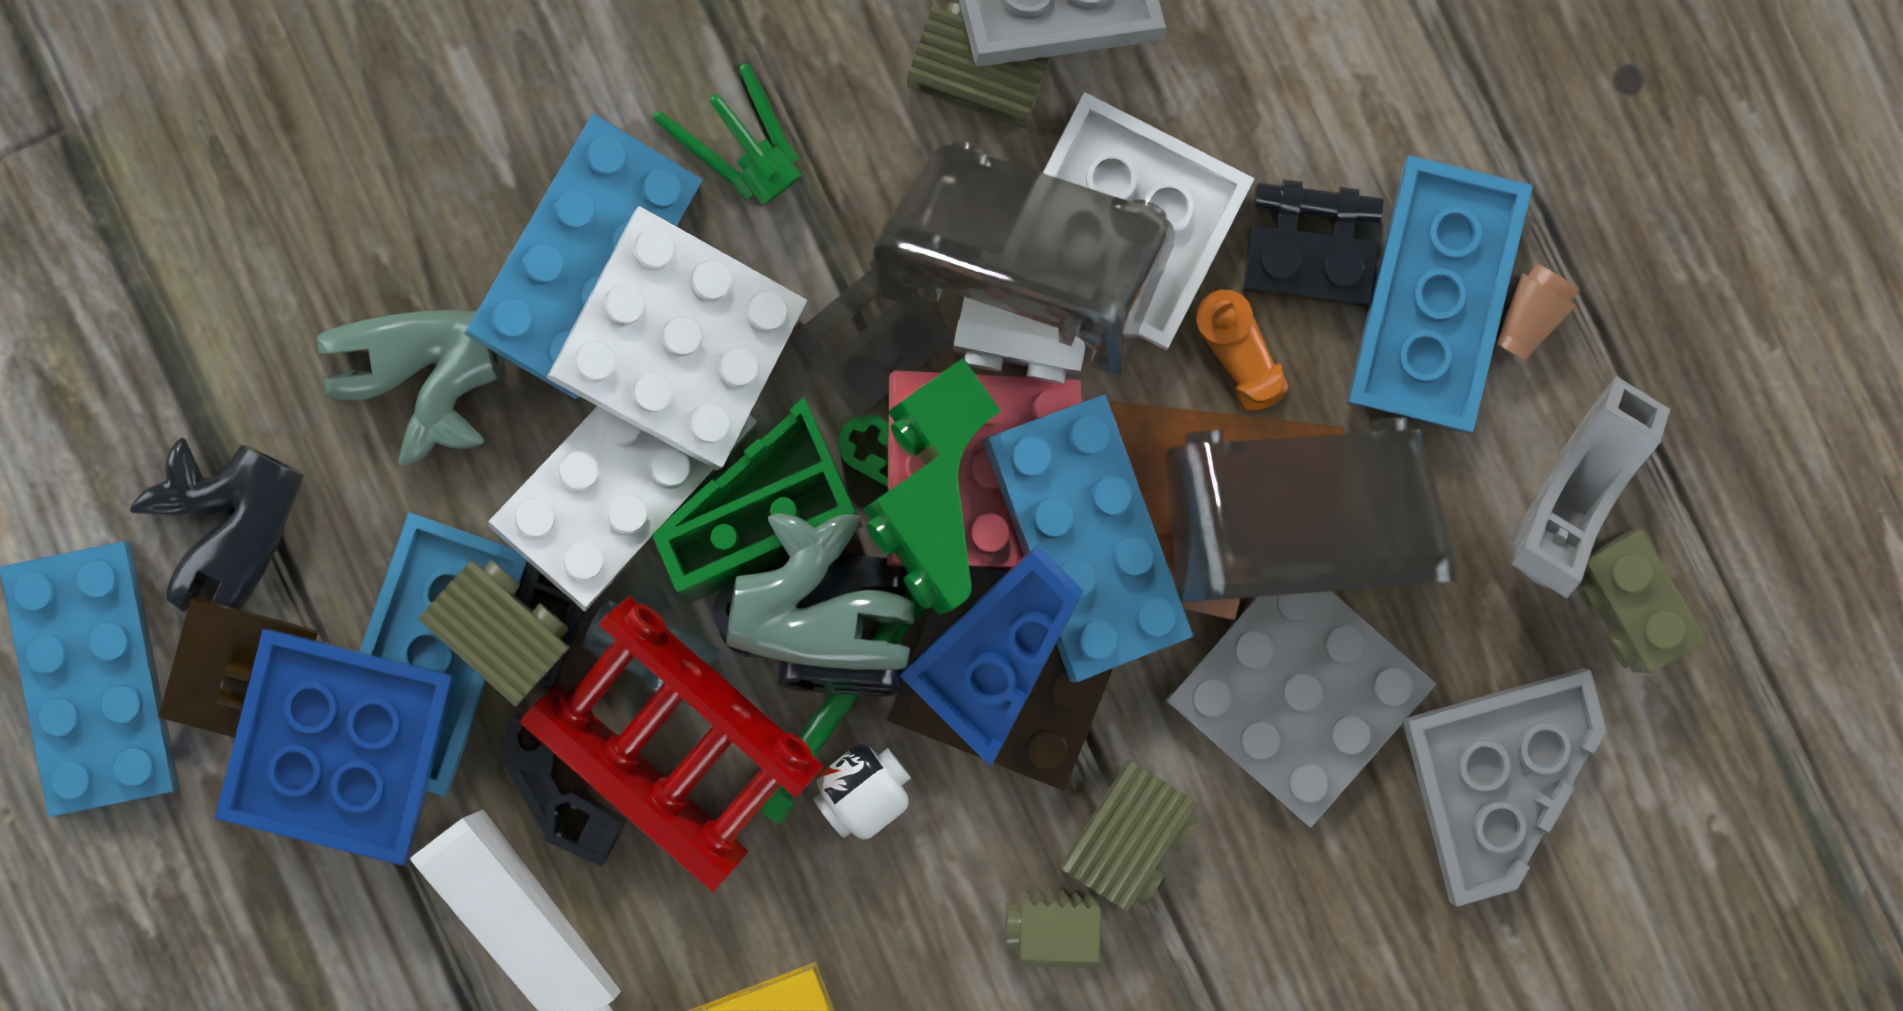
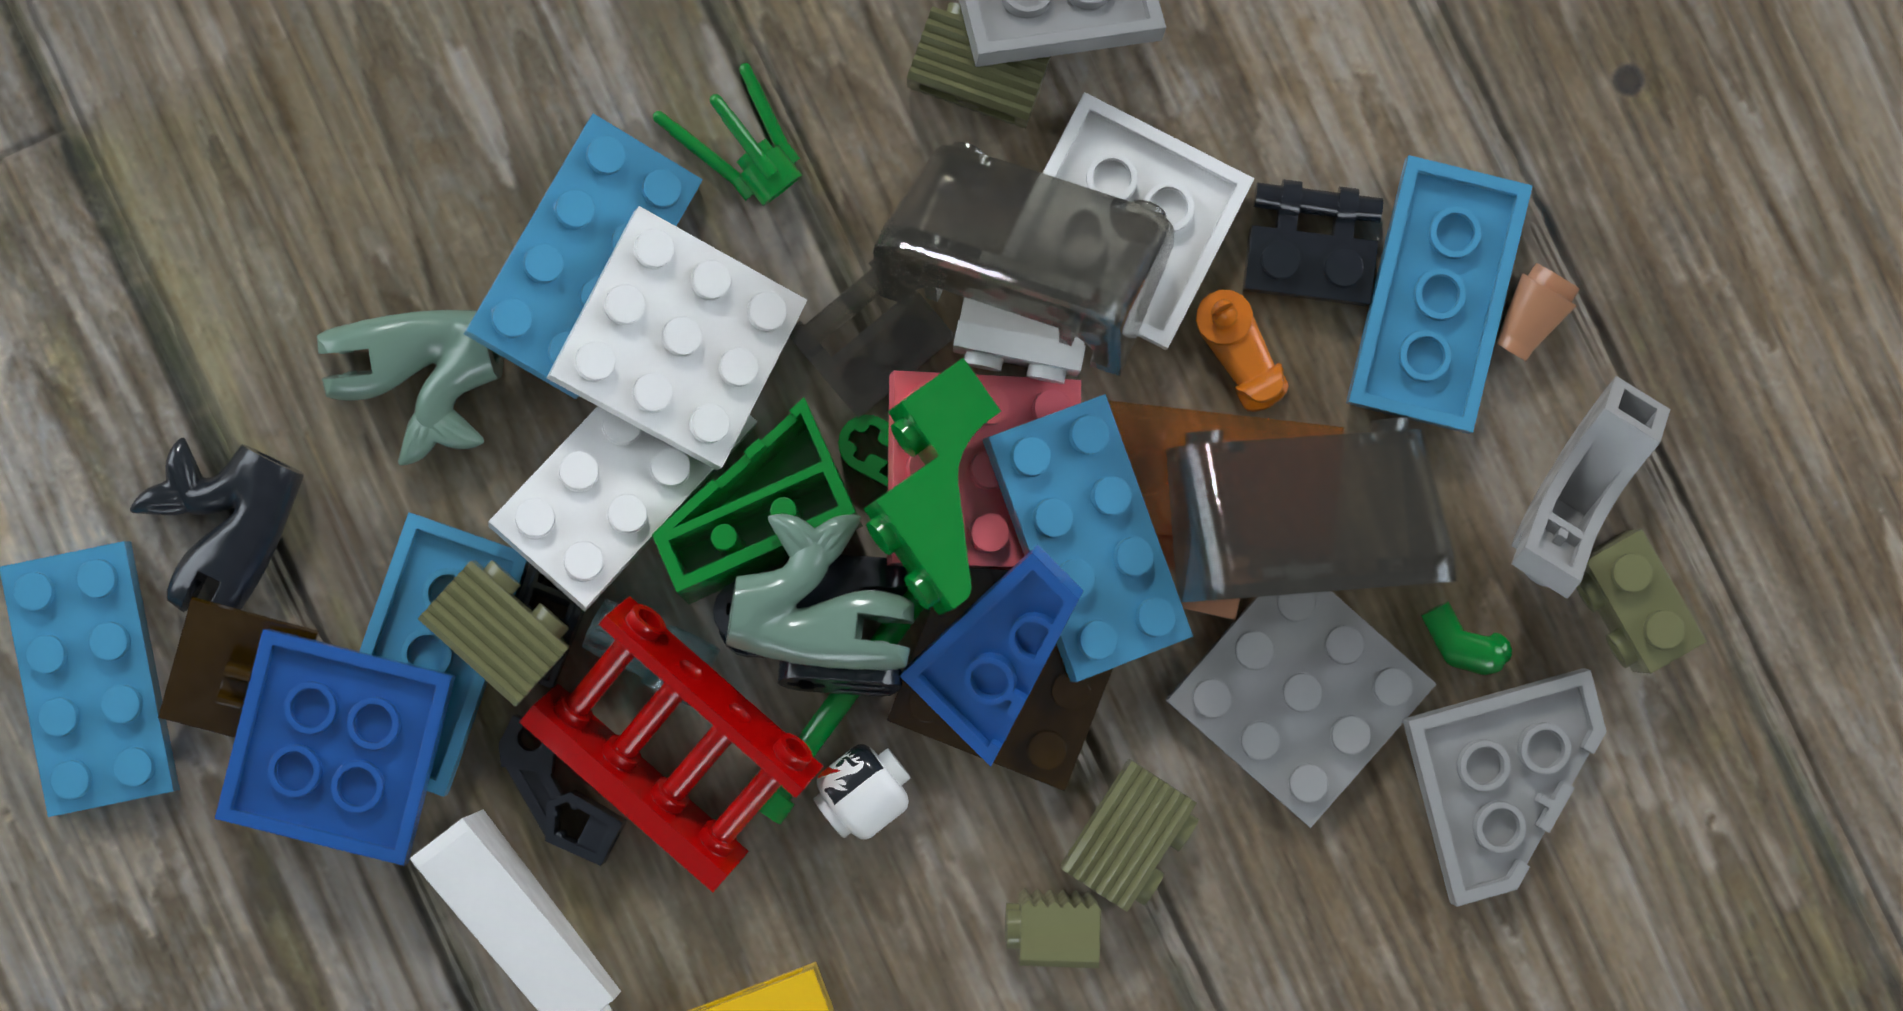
none -> green arm [1420,601,1512,676]

